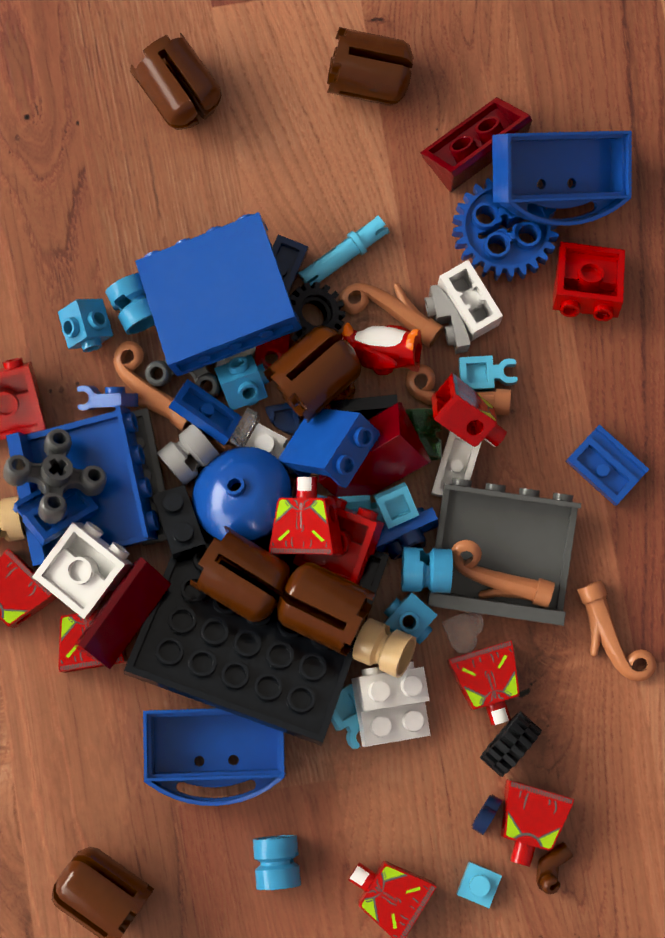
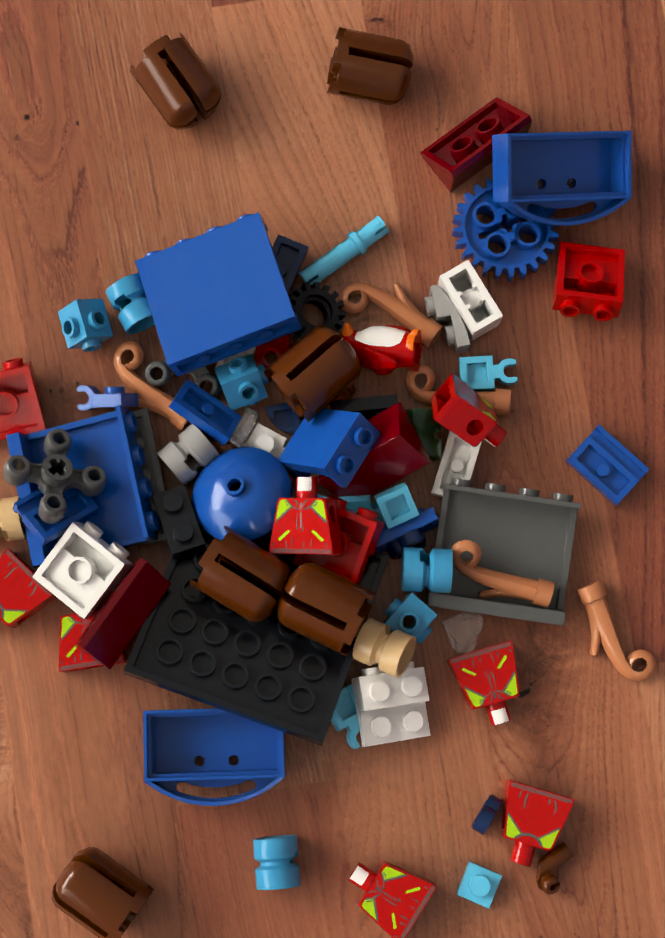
black tyre [480,711,542,777] -> none

